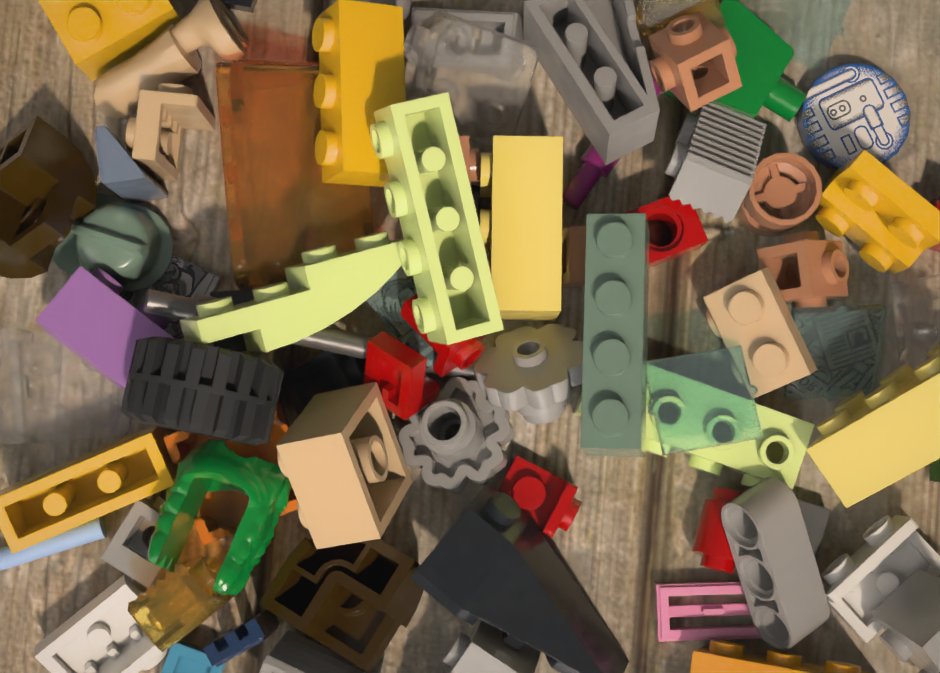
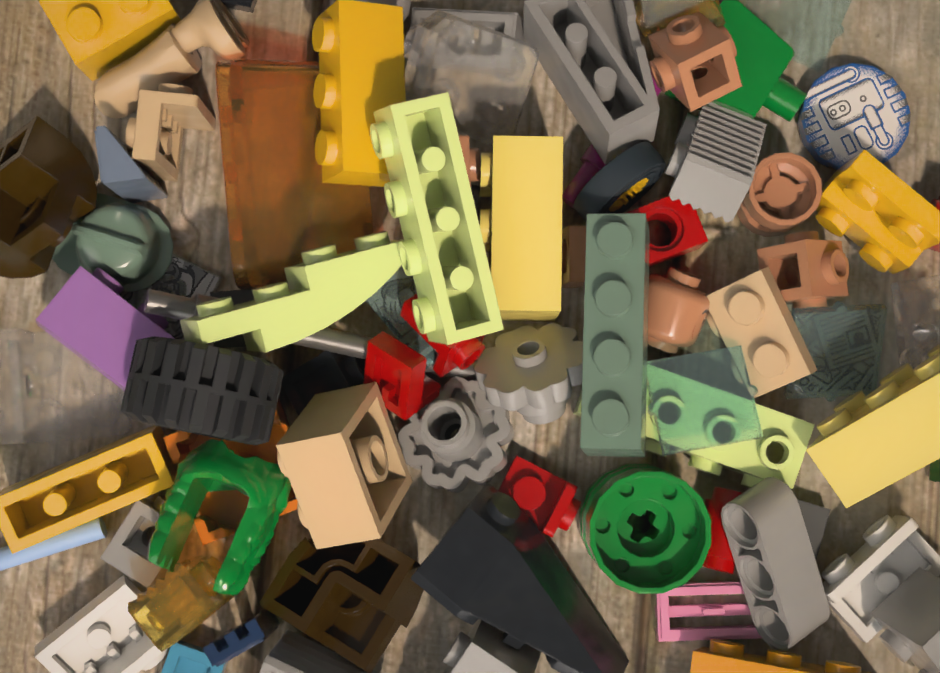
none -> black bush [573,141,667,222]
none -> green wheel [579,463,711,594]
none -> nougat head [648,267,710,354]

